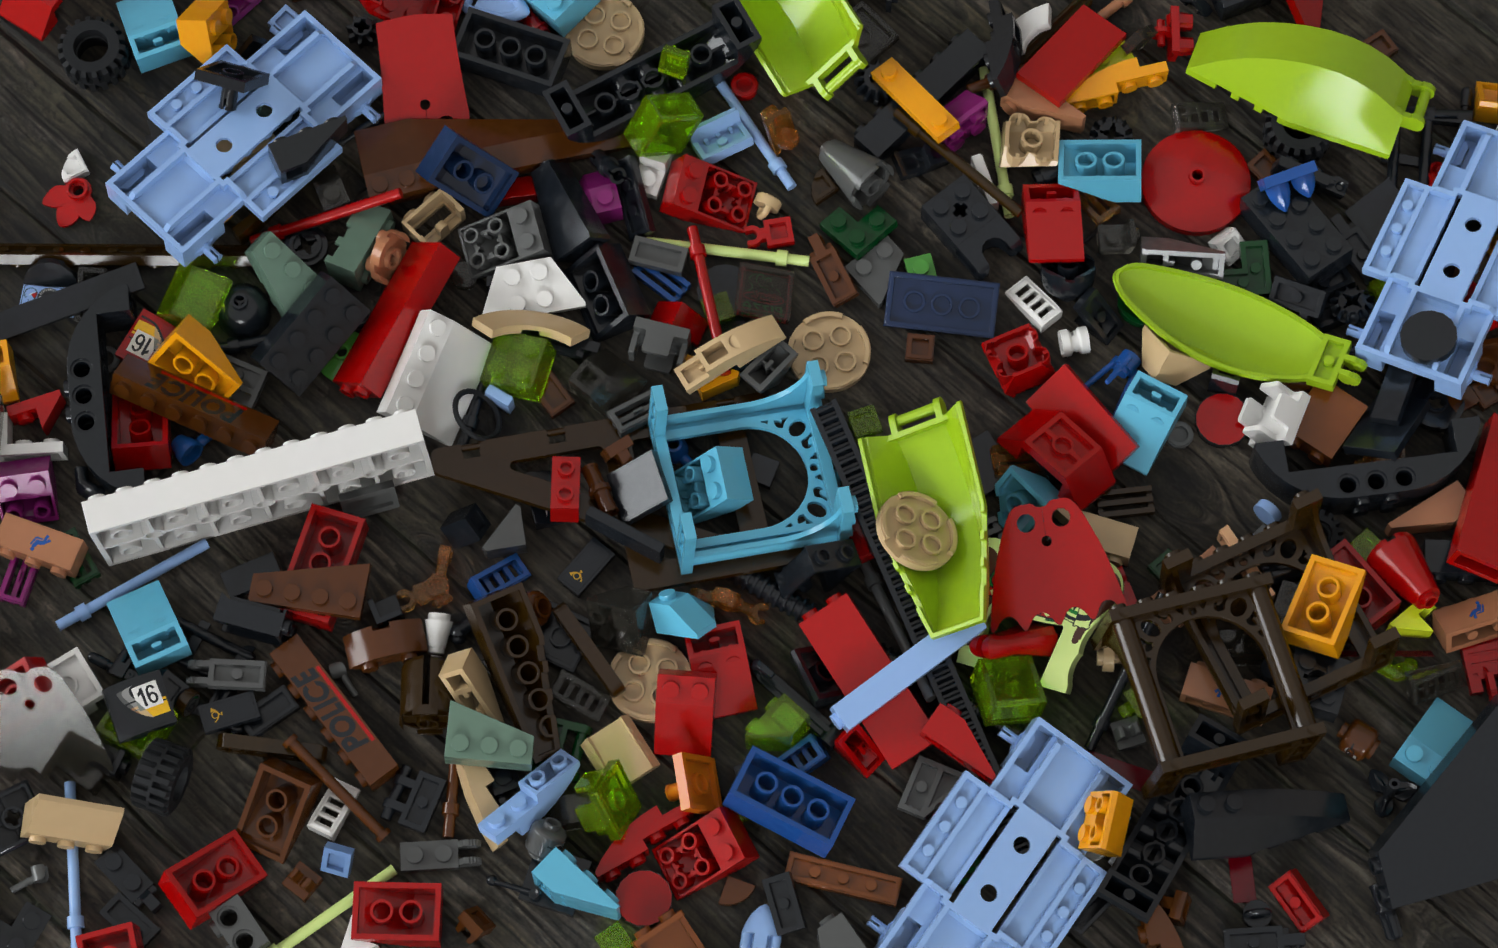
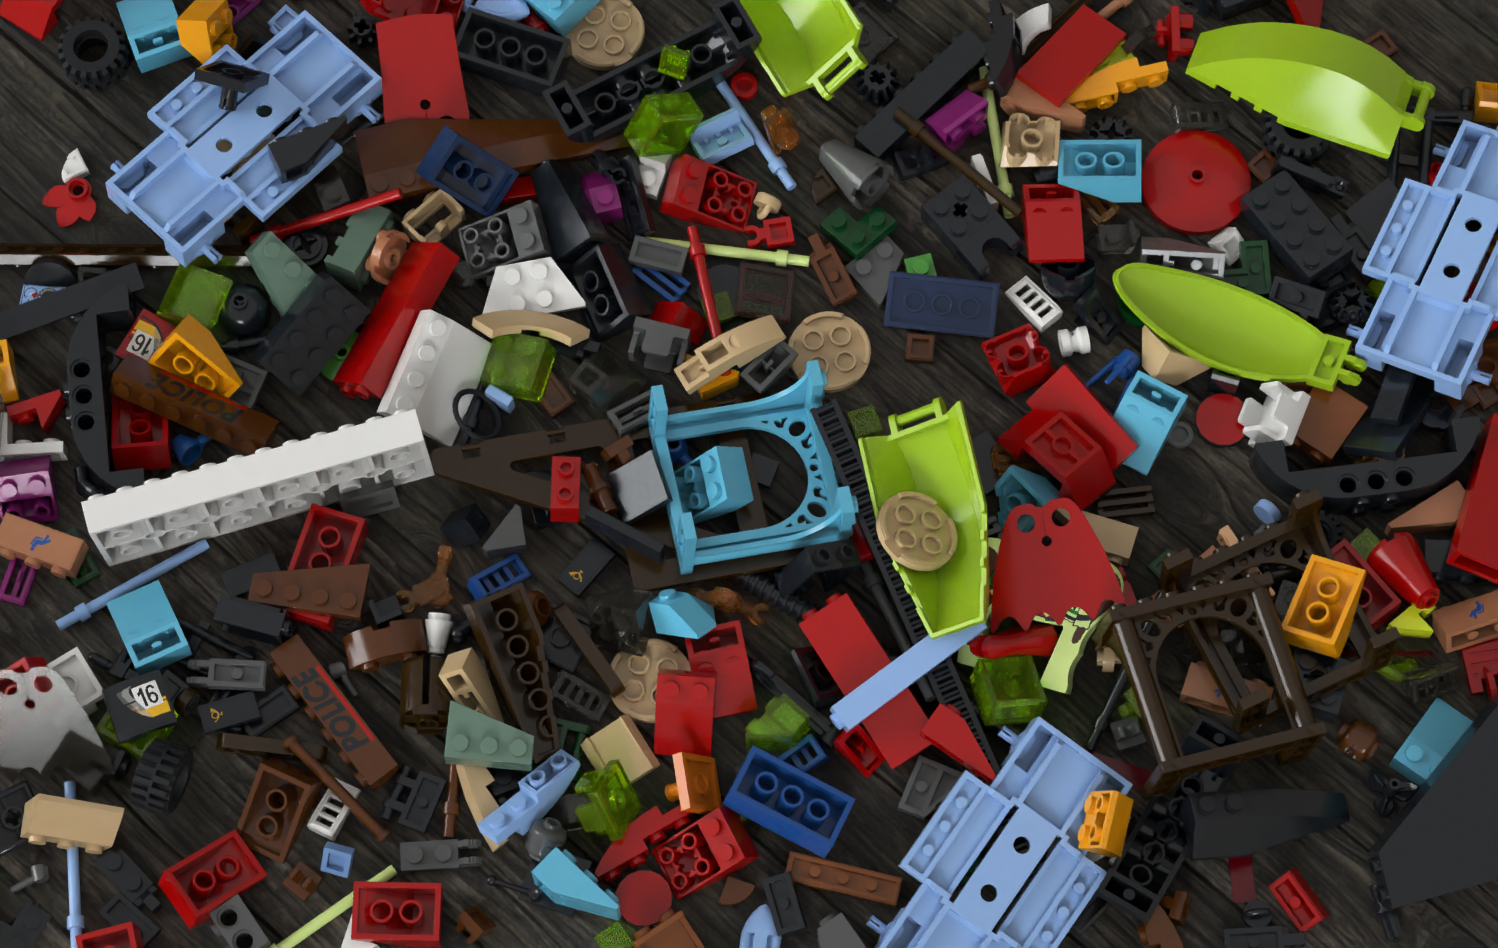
light orange plate [871,57,960,144] -> none
blue tile [1257,160,1318,212] -> none
black tile [1400,310,1458,365] -> none

